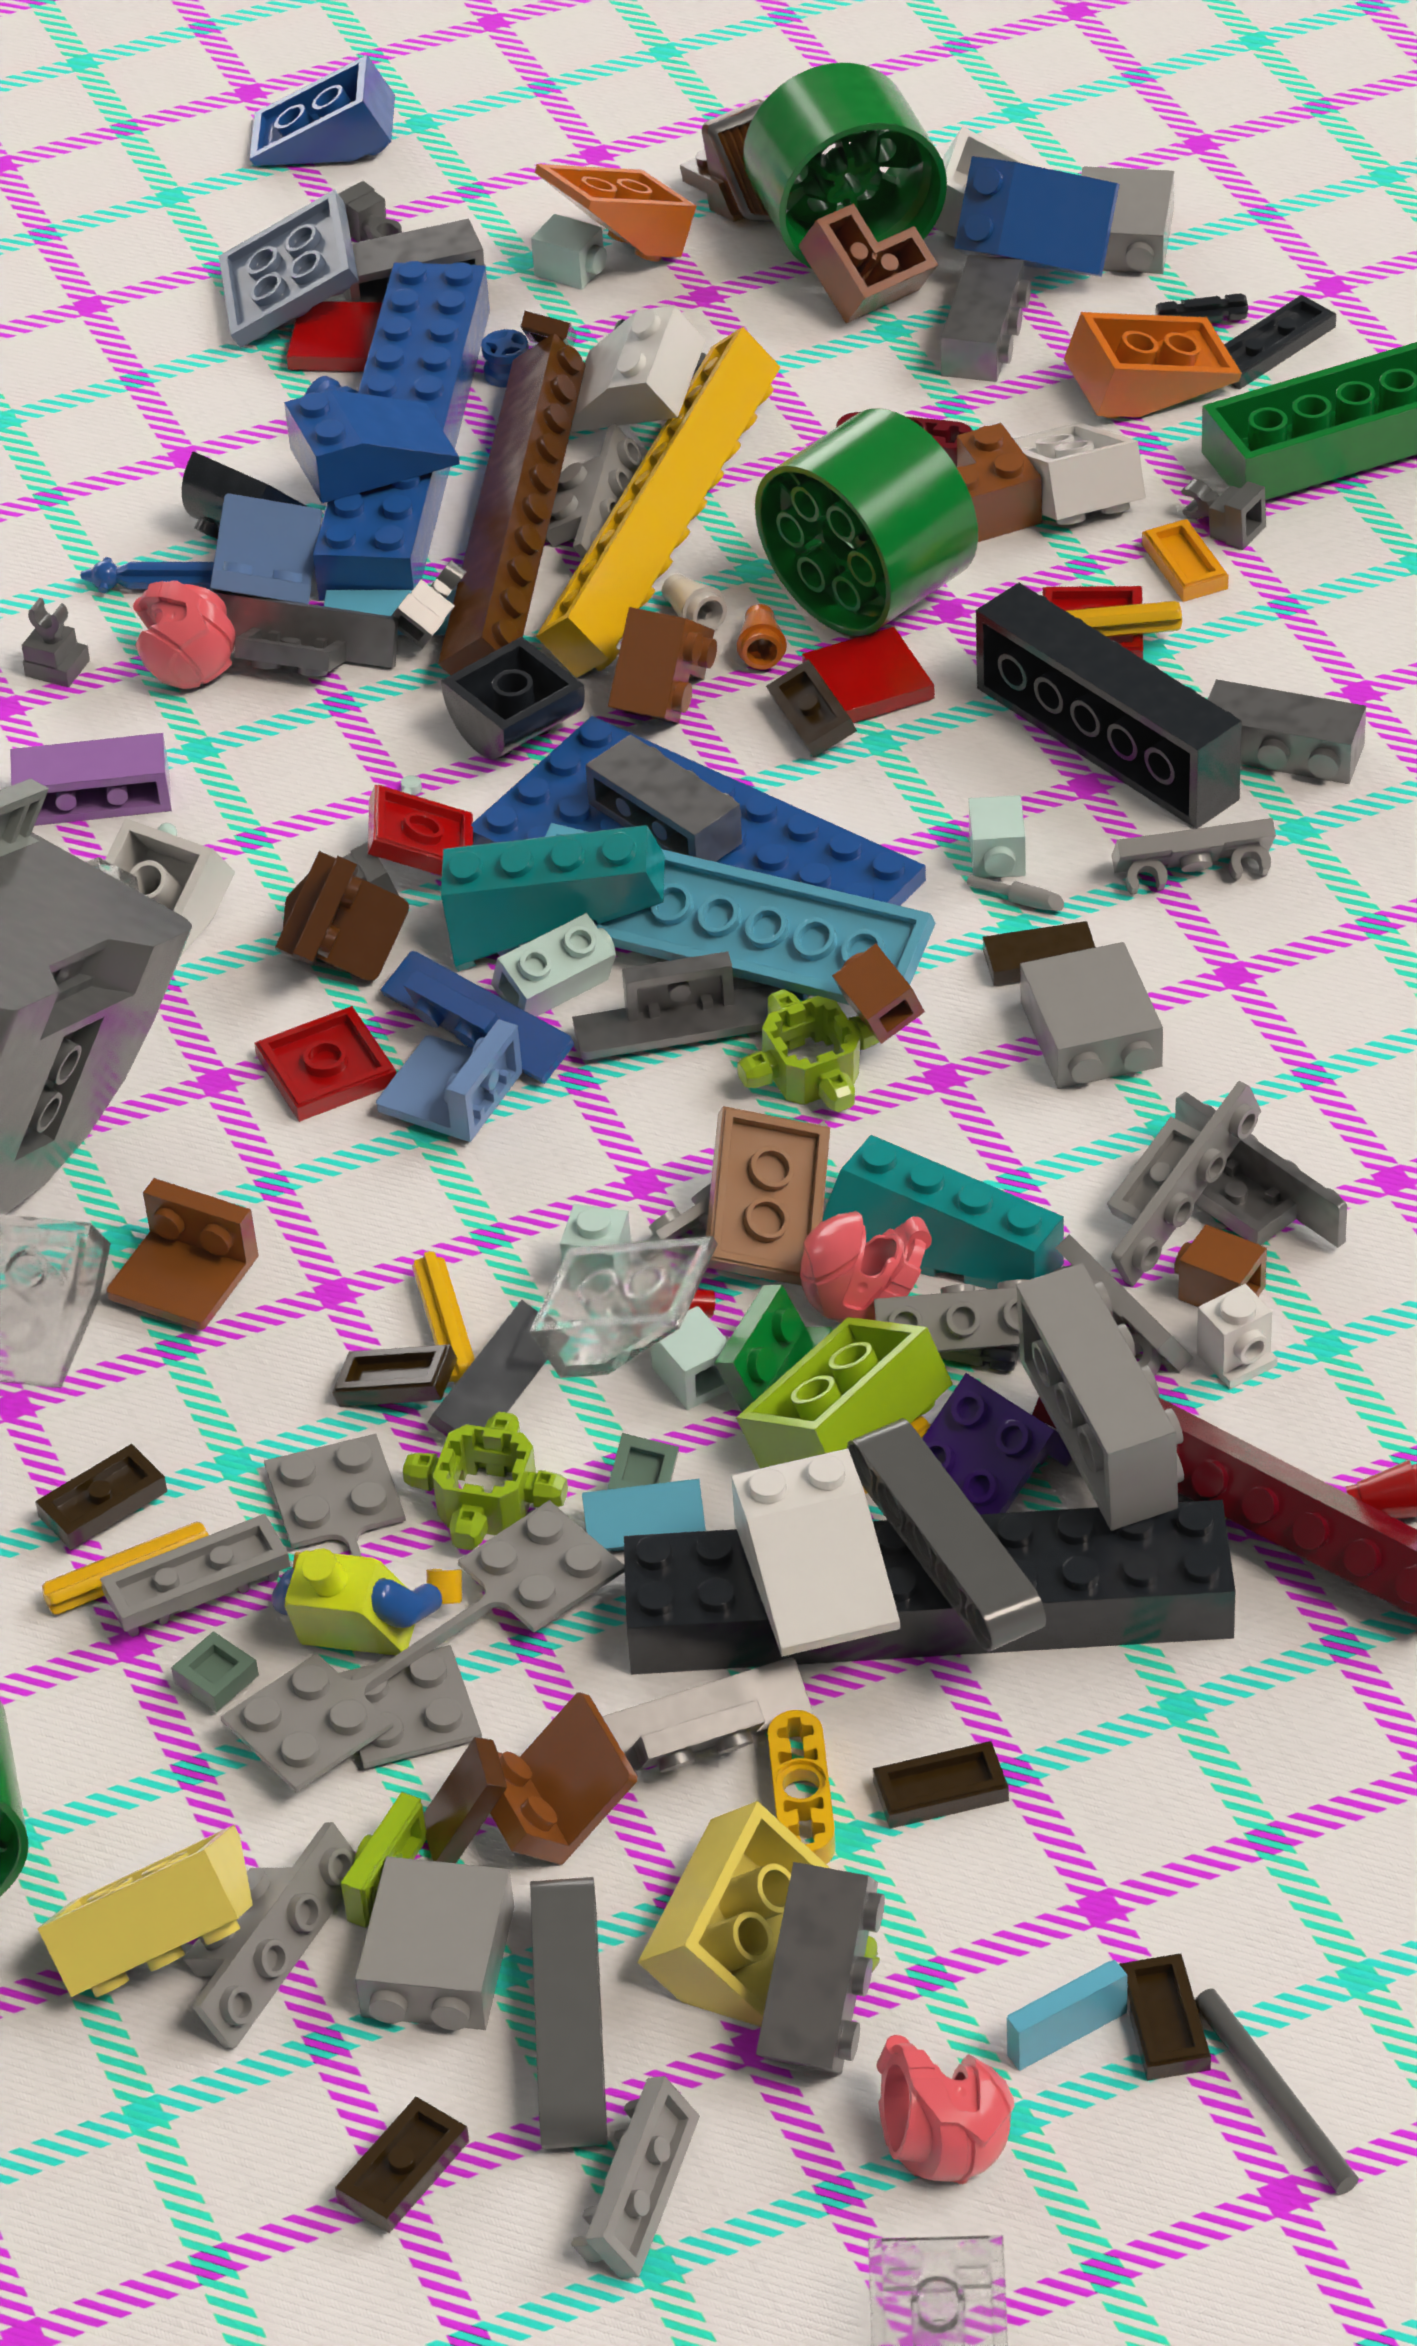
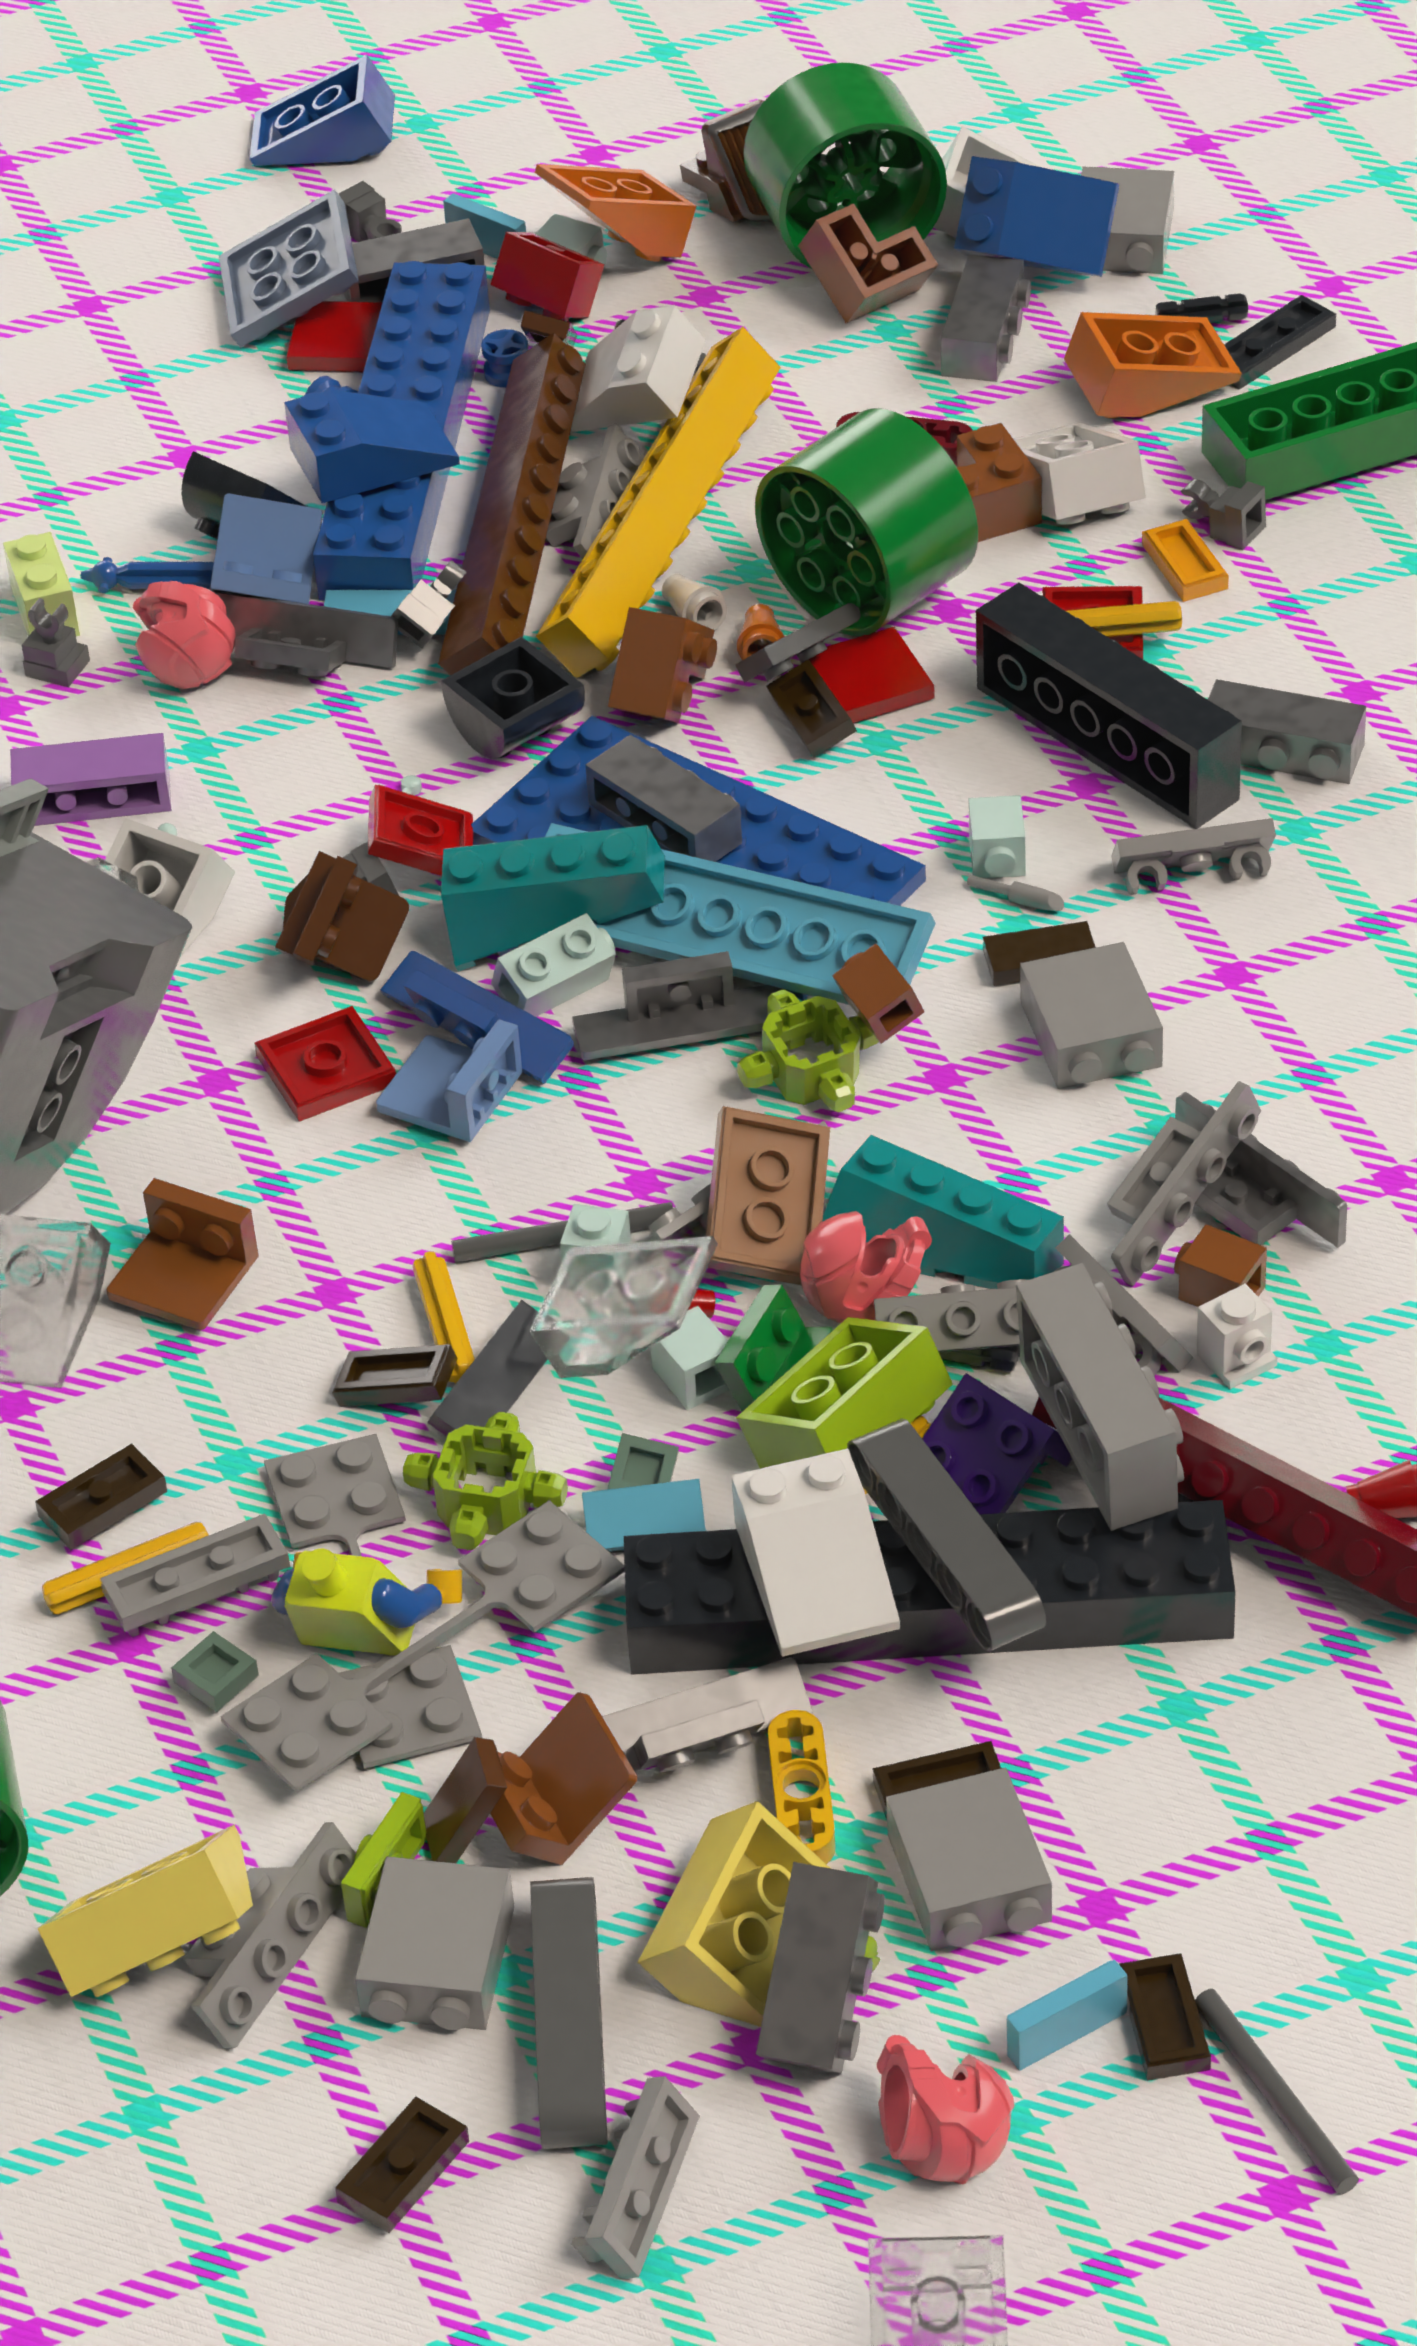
none -> yellowish green brick [3,532,80,637]
none -> medium azure tile [443,193,526,259]
none -> dark grey bar [451,1202,673,1263]
none -> red brick [490,232,605,322]
none -> dark grey hinge [735,603,861,683]
none -> light grey brick [886,1767,1052,1951]

